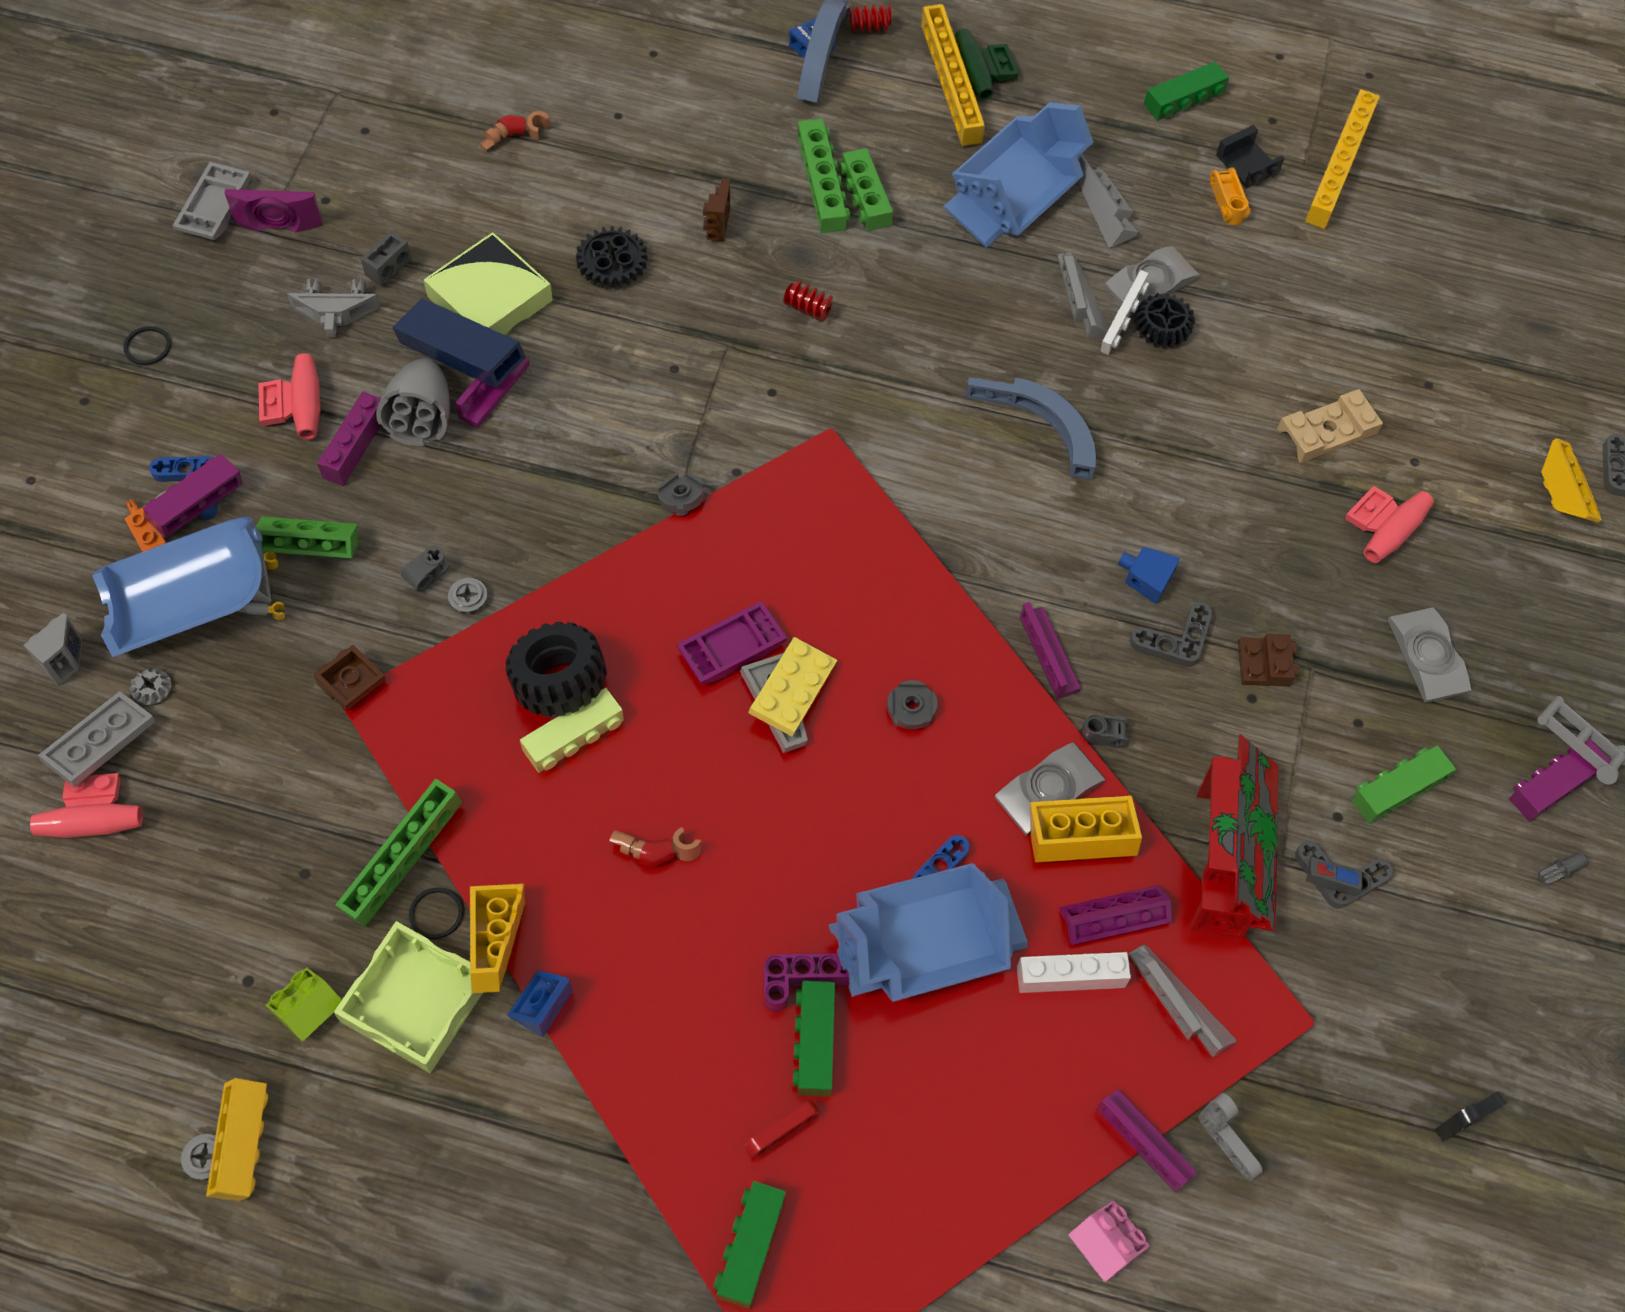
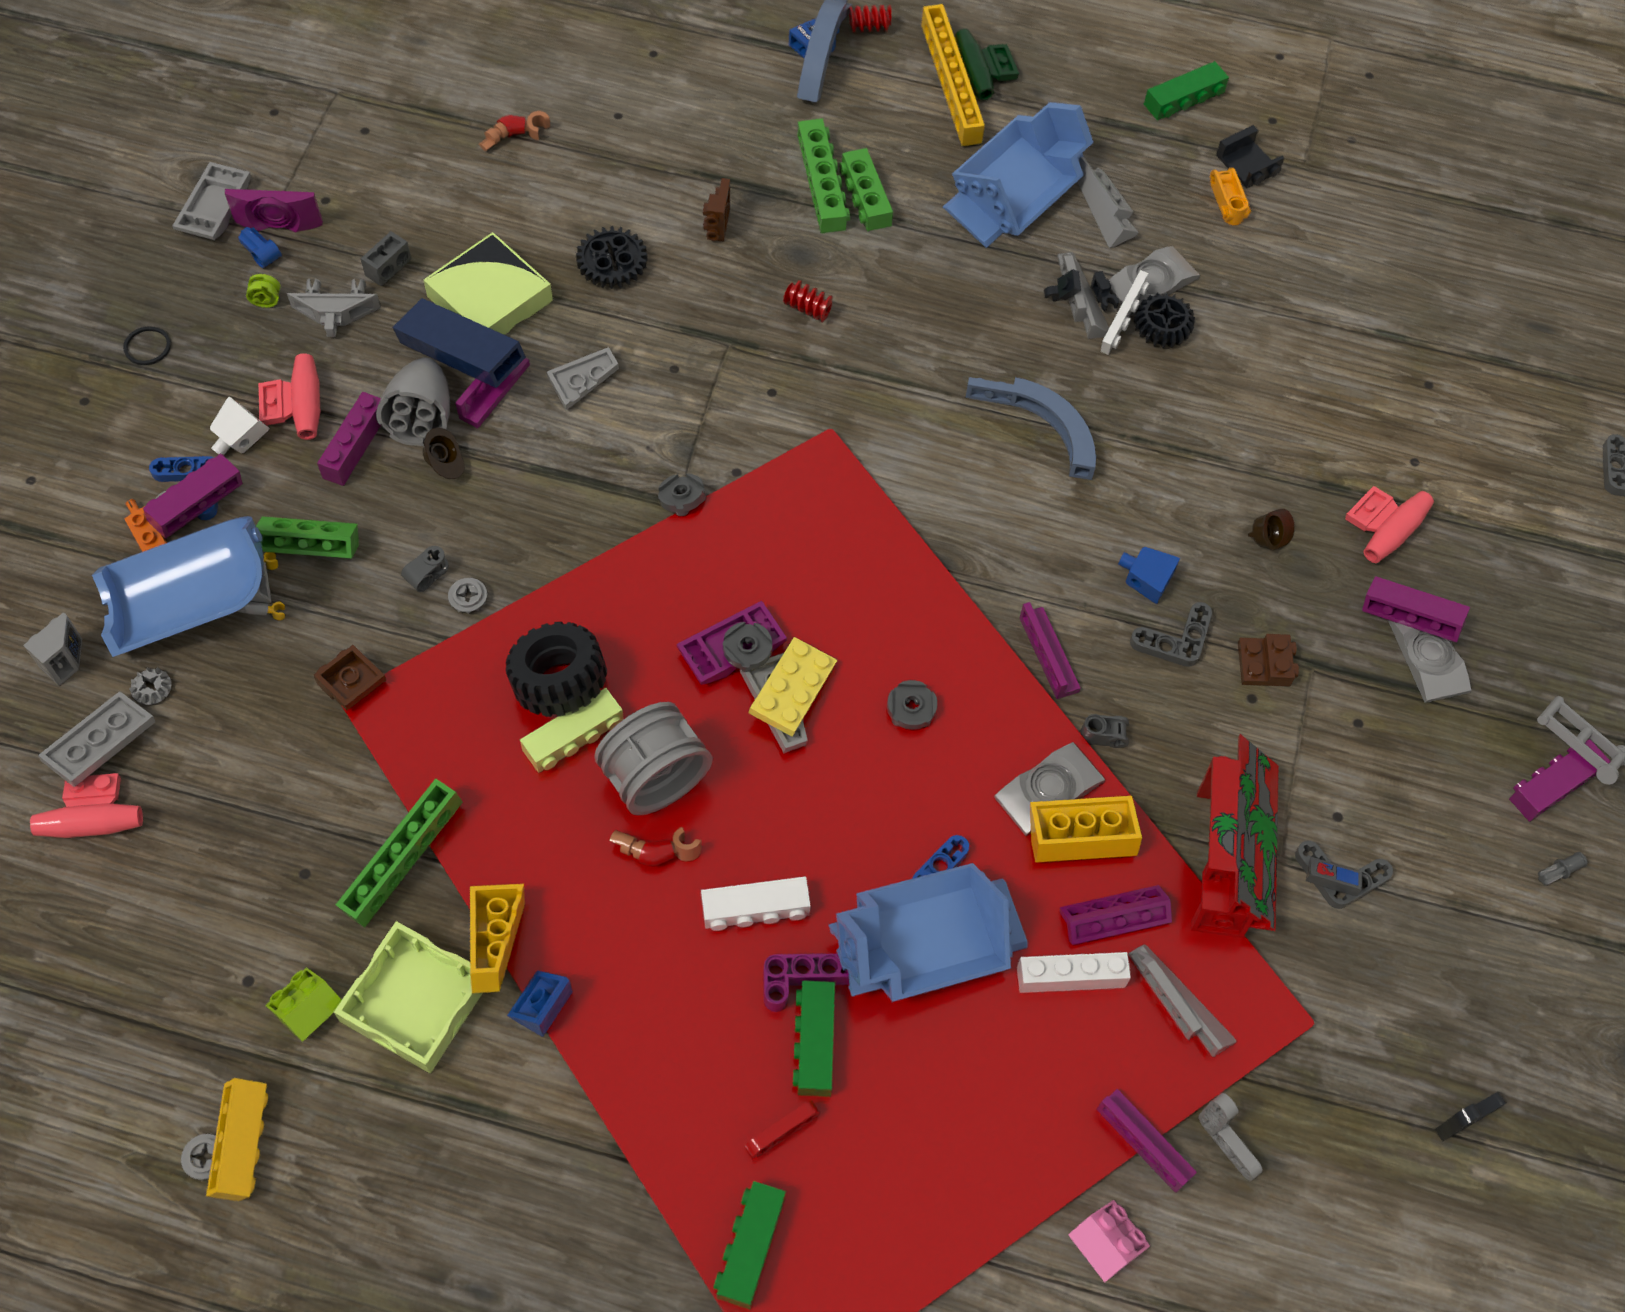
black piece [409,888,463,939] -> none
tan piece [1277,389,1383,463] -> none
yellow brick [1305,89,1380,229] -> none
bright green brick [1351,745,1456,824] -> none
yellow wedge [1541,438,1602,523] -> none
none -> white torso [210,397,270,456]
none -> blue piece [238,227,282,268]
none -> lime wheel [246,274,281,308]
none -> dark brown piece [423,427,465,479]
none -> light grey wing [547,347,619,410]
none -> light grey wheel [594,702,713,815]
none -> white brick [701,877,810,931]
none -> dark grey plate [723,622,772,672]
none -> black plate [1044,269,1081,302]
none -> black plate [1091,271,1119,311]
none -> dark brown piece [1248,509,1295,550]
none -> magenta brick [1362,576,1470,642]

